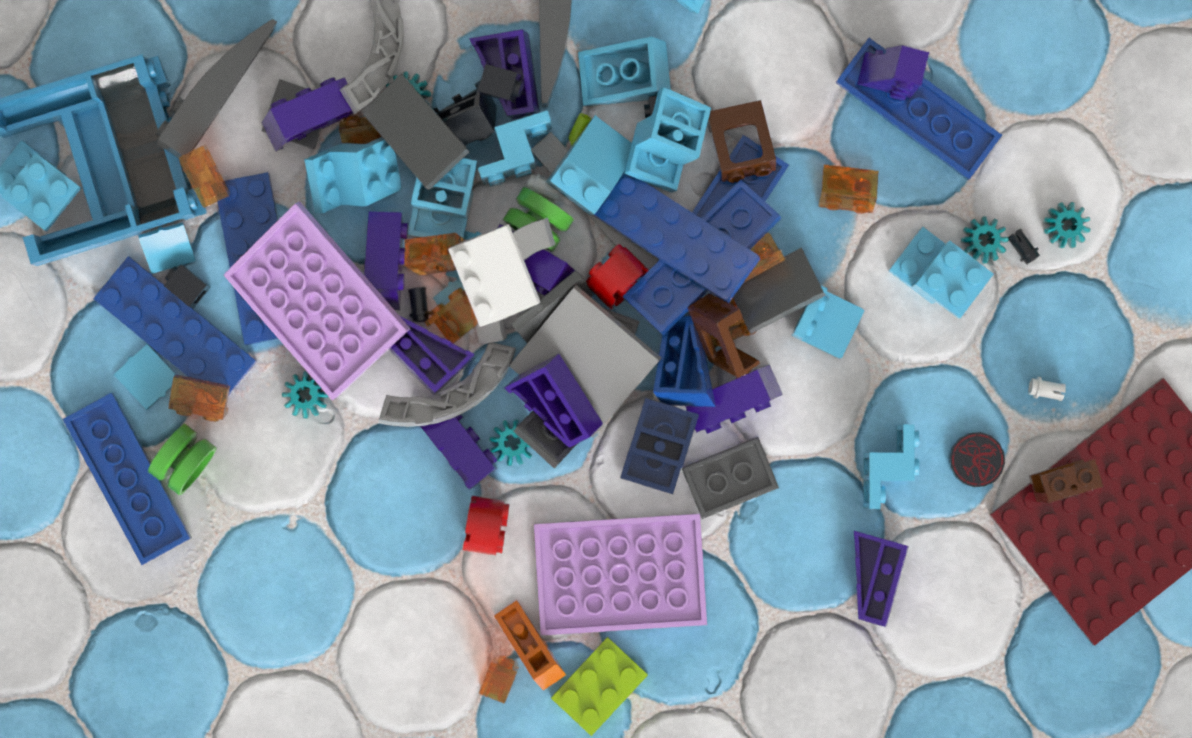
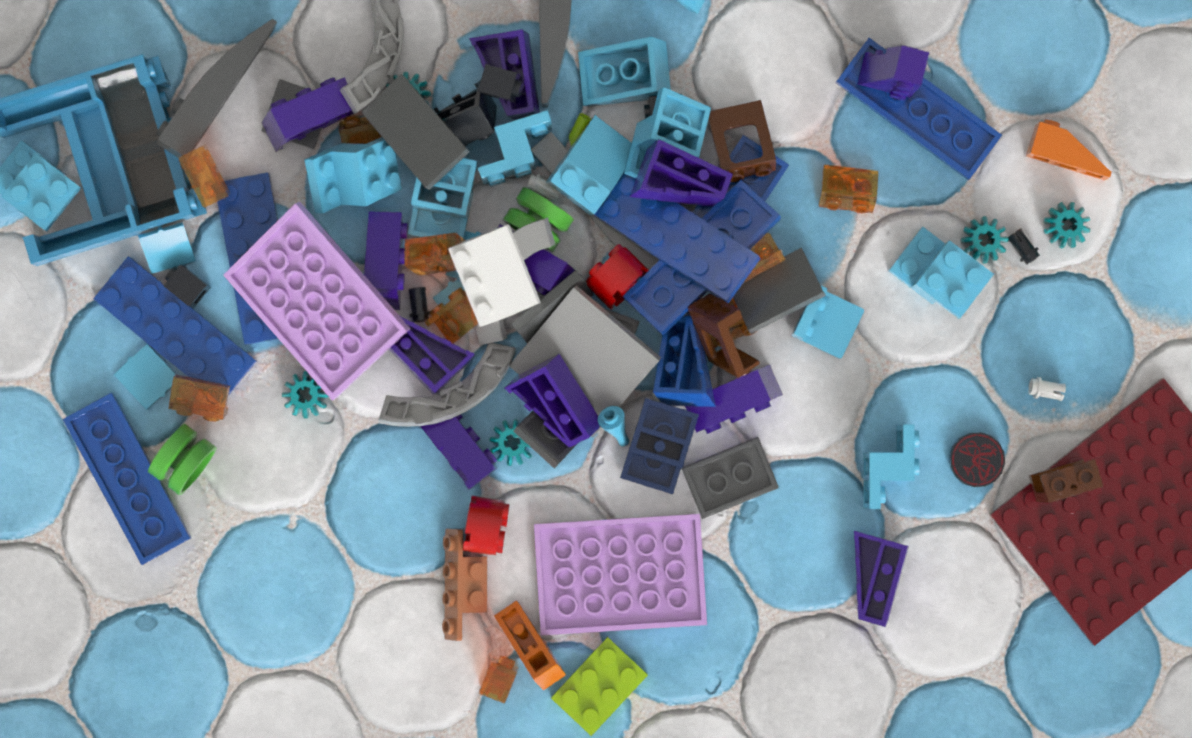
none -> nougat bracket [442,529,487,641]
none -> medium azure cone [598,406,629,446]
none -> dark purple wedge [629,139,733,207]
none -> orange slope [1026,119,1112,181]

